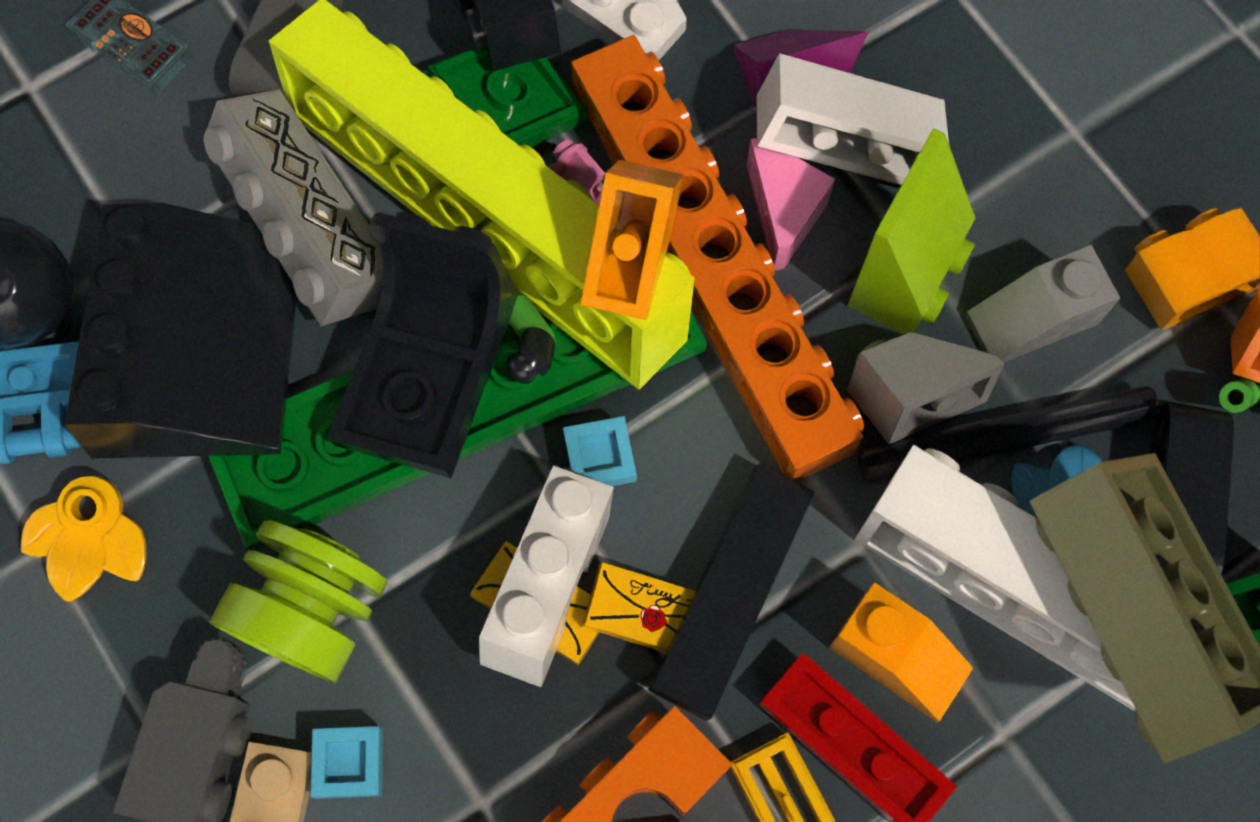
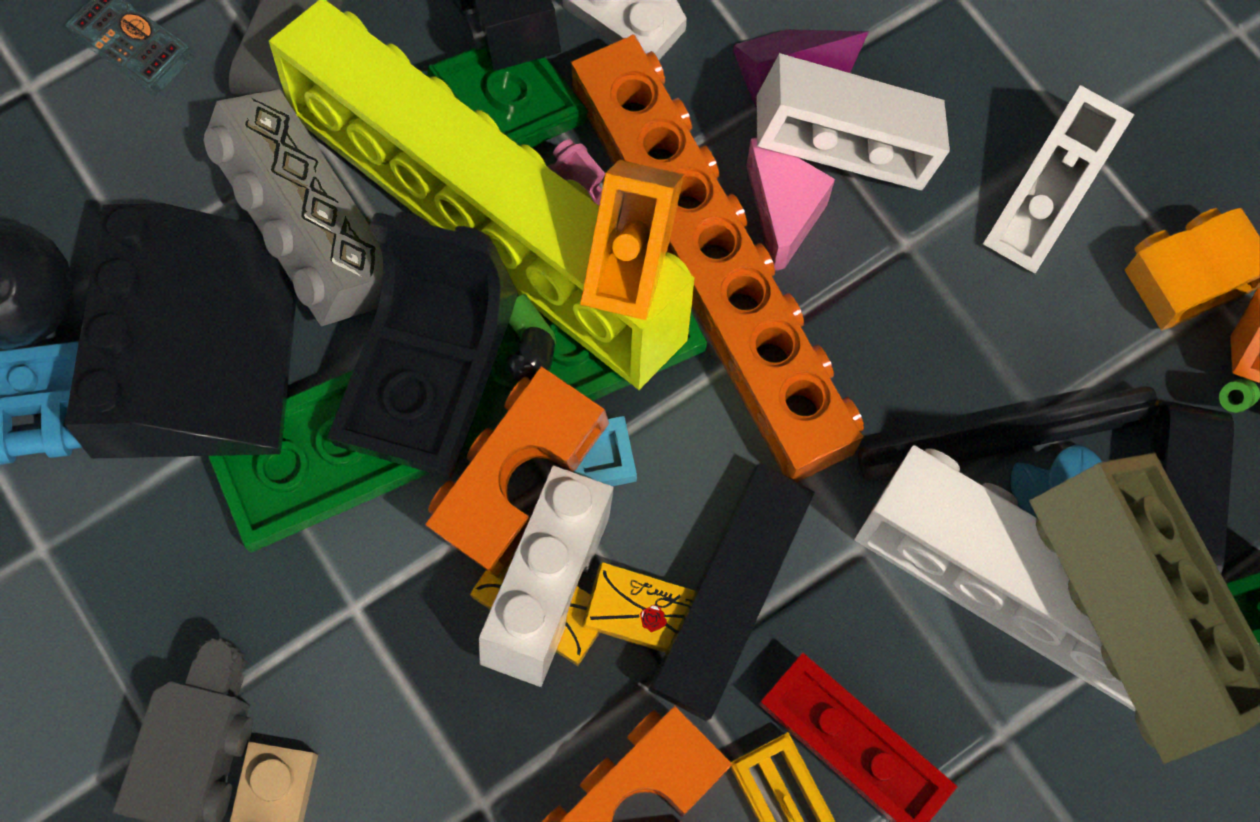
yellow plate [21,476,147,602] -> none
lime wheel [209,520,387,684] -> none
medium azure plate [311,726,383,799] -> none
light orange slope [828,582,973,723] -> none
lime slope [847,128,976,335] -> none
light grey slope [847,332,1004,444] -> none
light grey slope [965,245,1120,363] -> none
none -> orange arch [425,366,609,578]
none -> white slope [983,85,1134,274]

